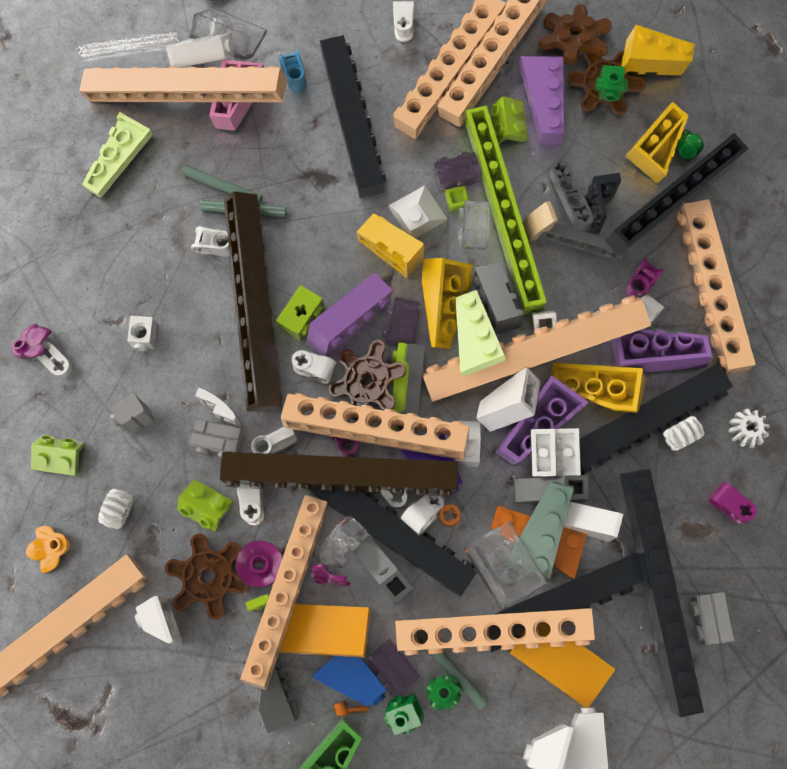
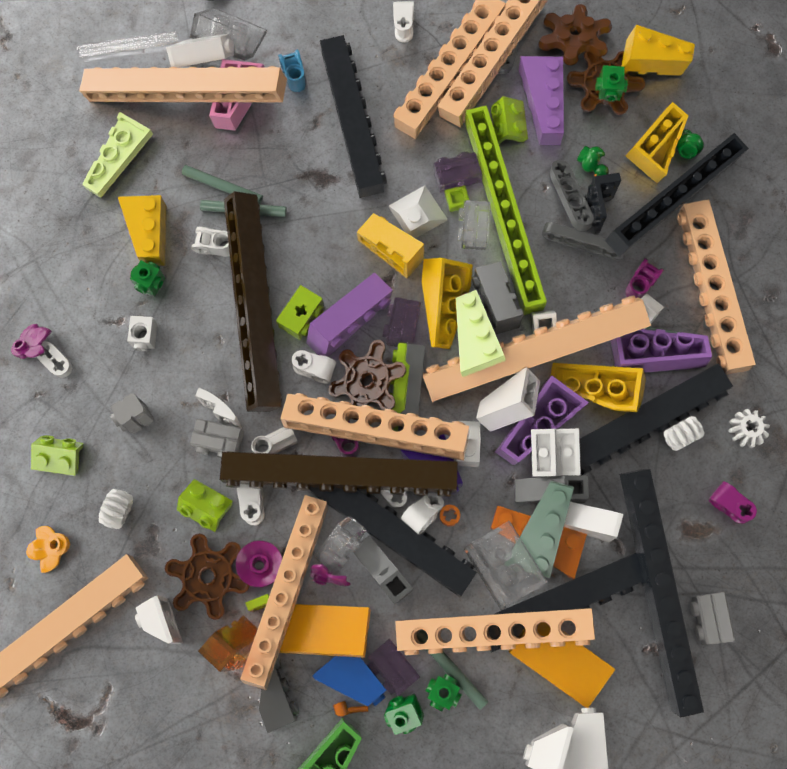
tan slope [523,201,558,243] -> none
none -> yellow wedge [118,195,167,266]
none -> green brick [130,260,166,297]
none -> clear orange wedge [198,615,258,672]
none -> green animal [577,146,609,176]

